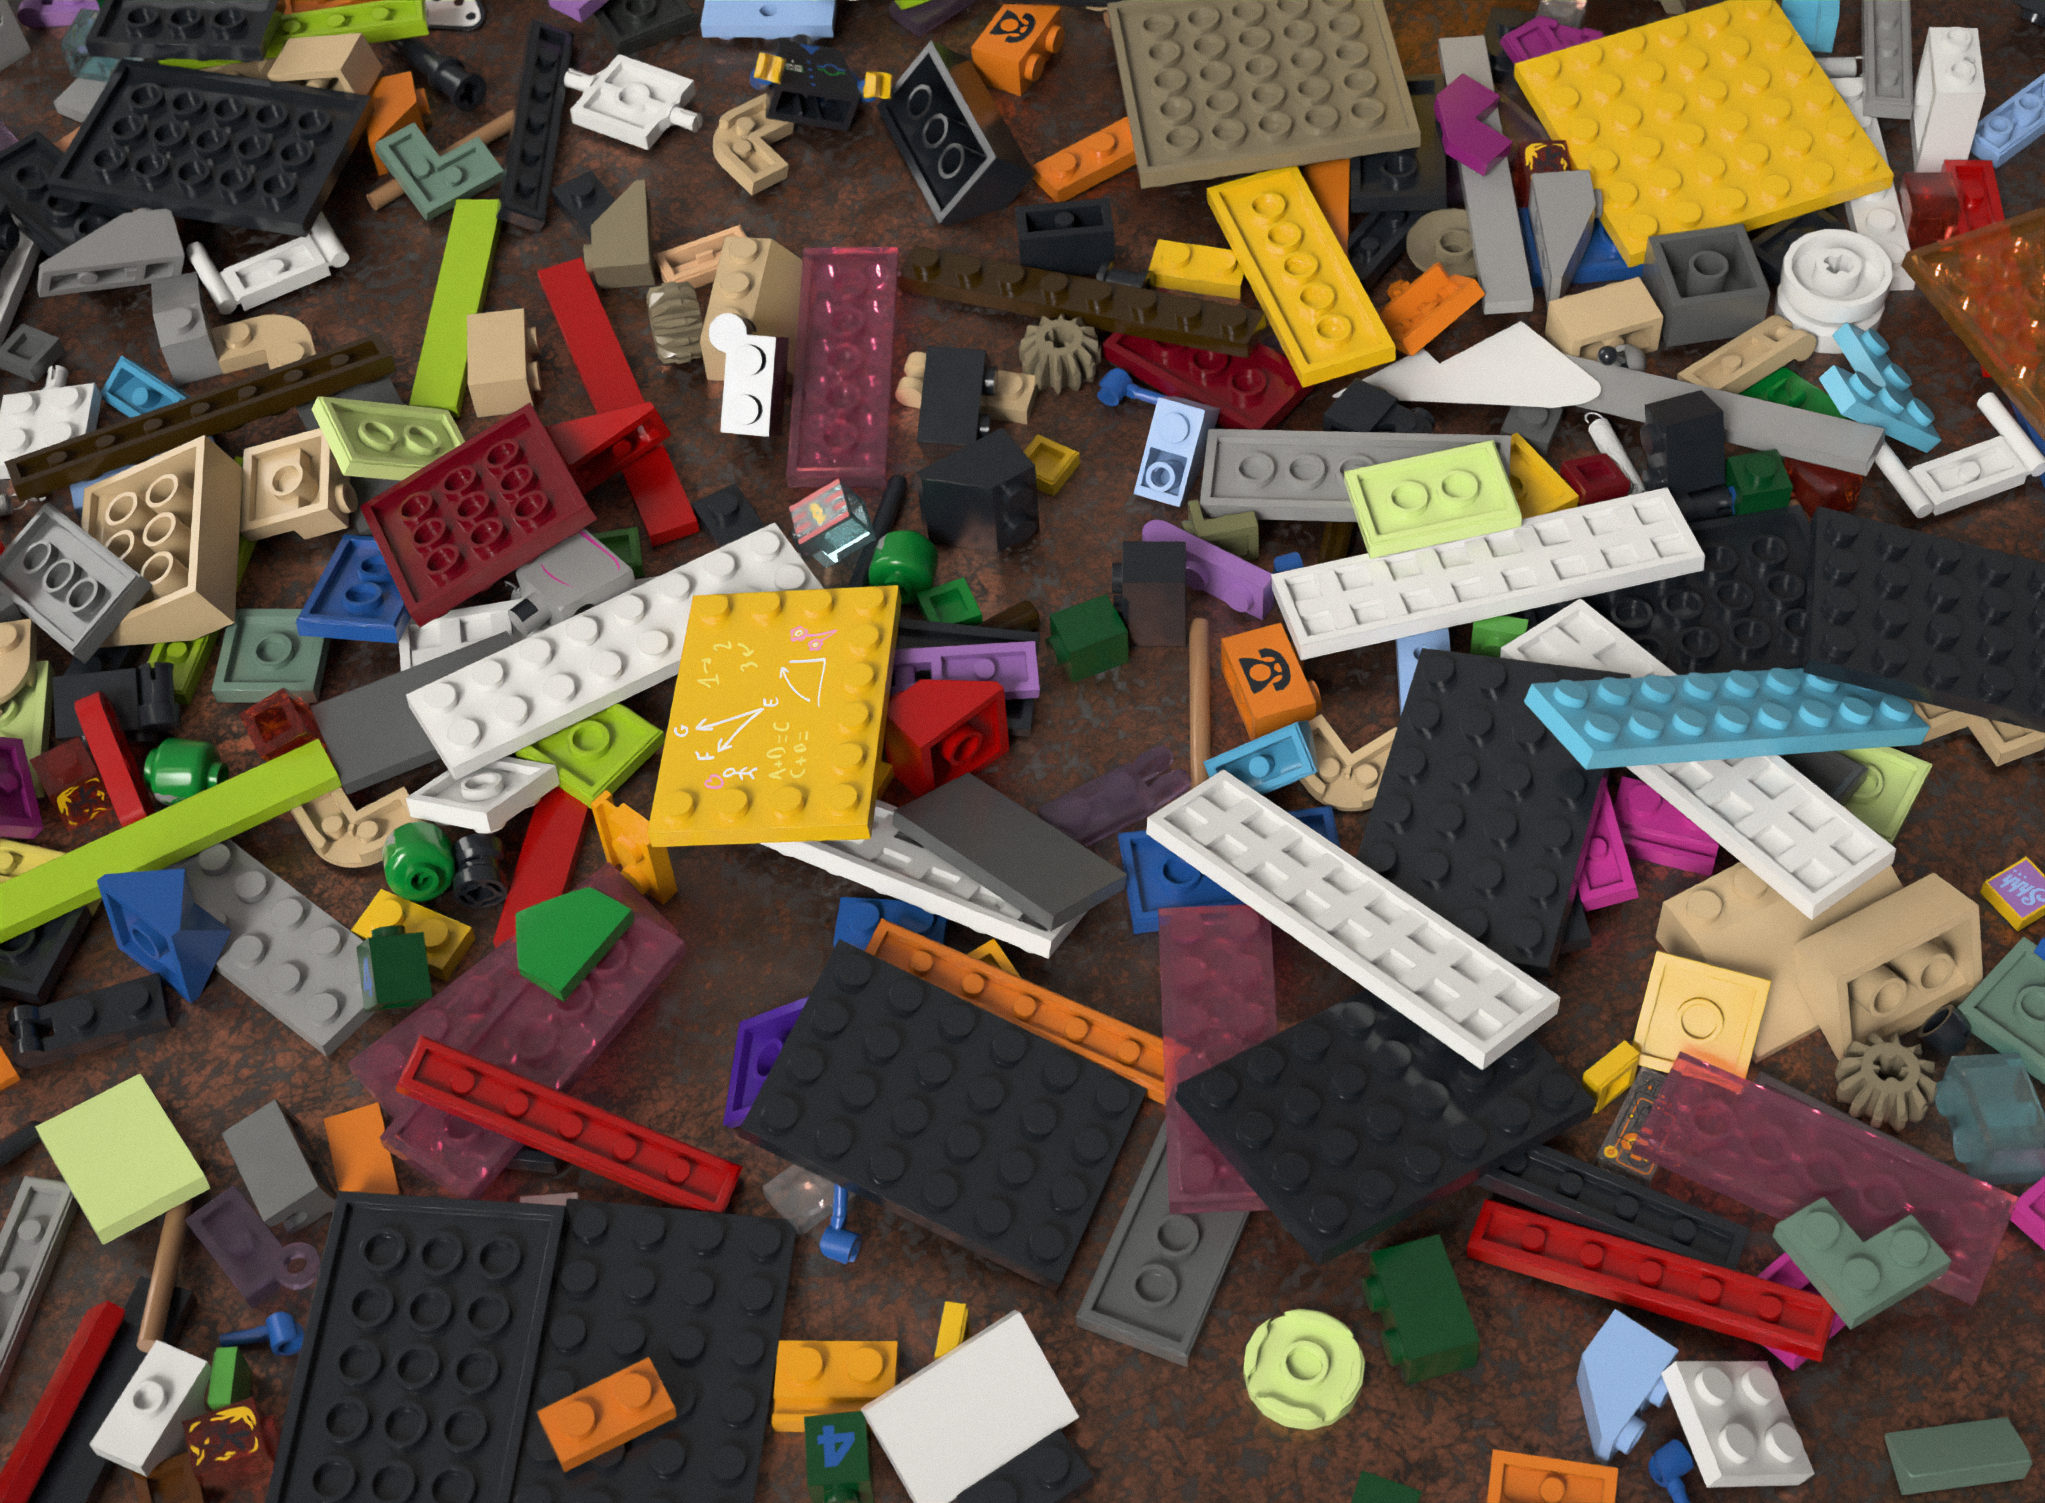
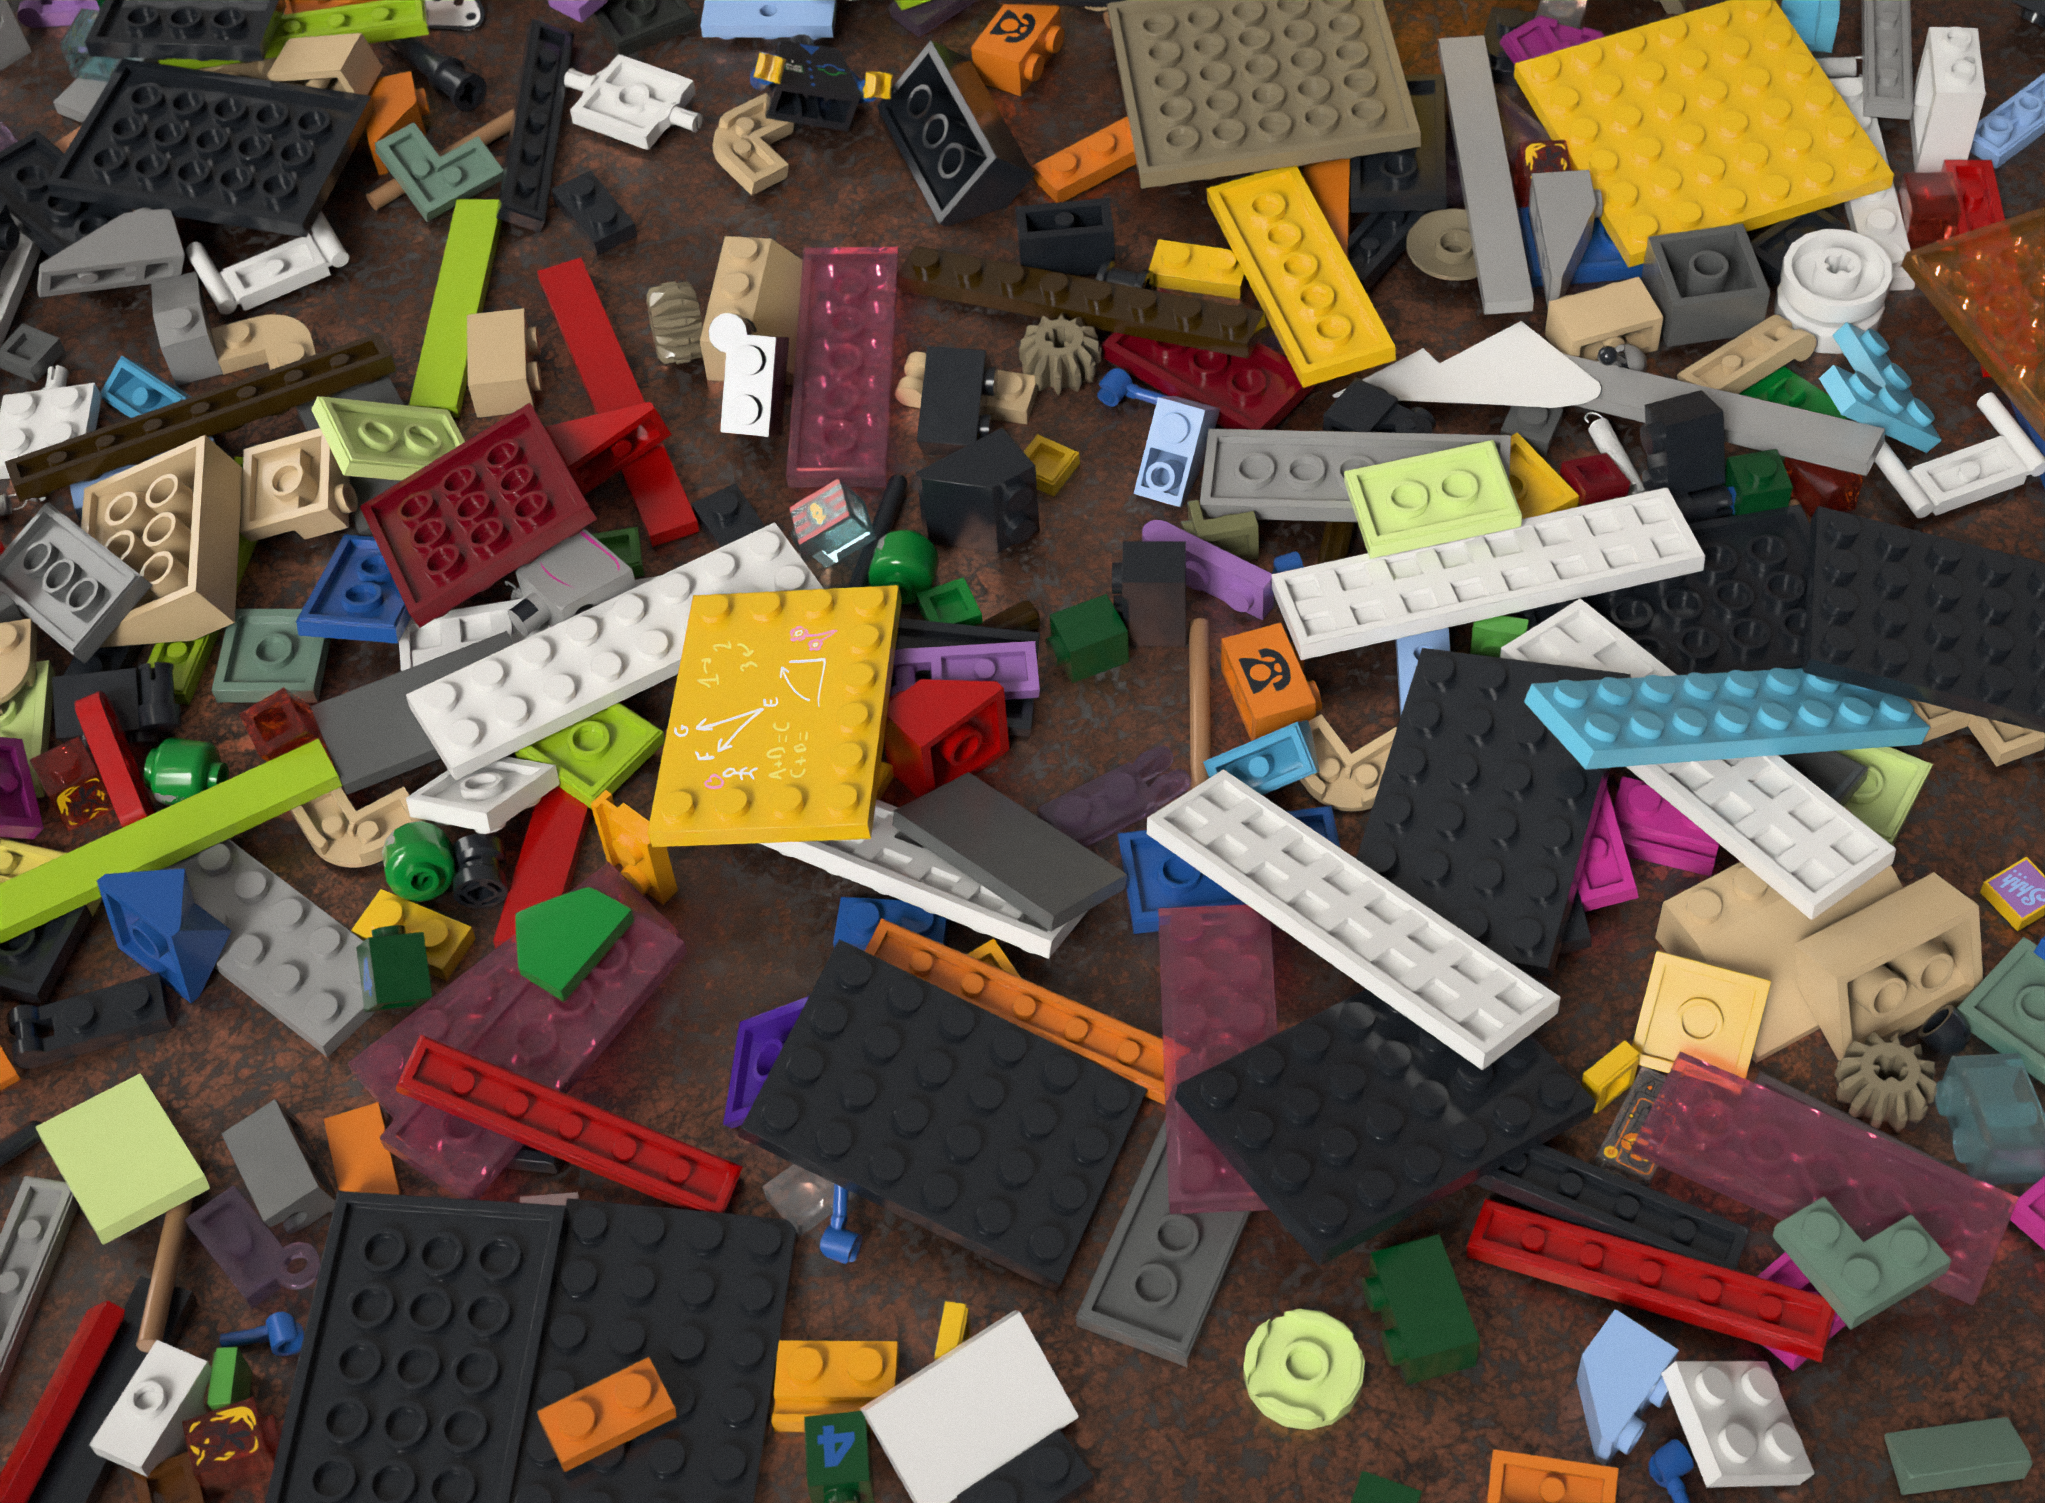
dark tan slope [584,179,655,289] -> none
light nougat tile [653,225,746,289] -> none
orange slope [1377,262,1486,356] -> none
magenta tile [1433,73,1513,176] -> none

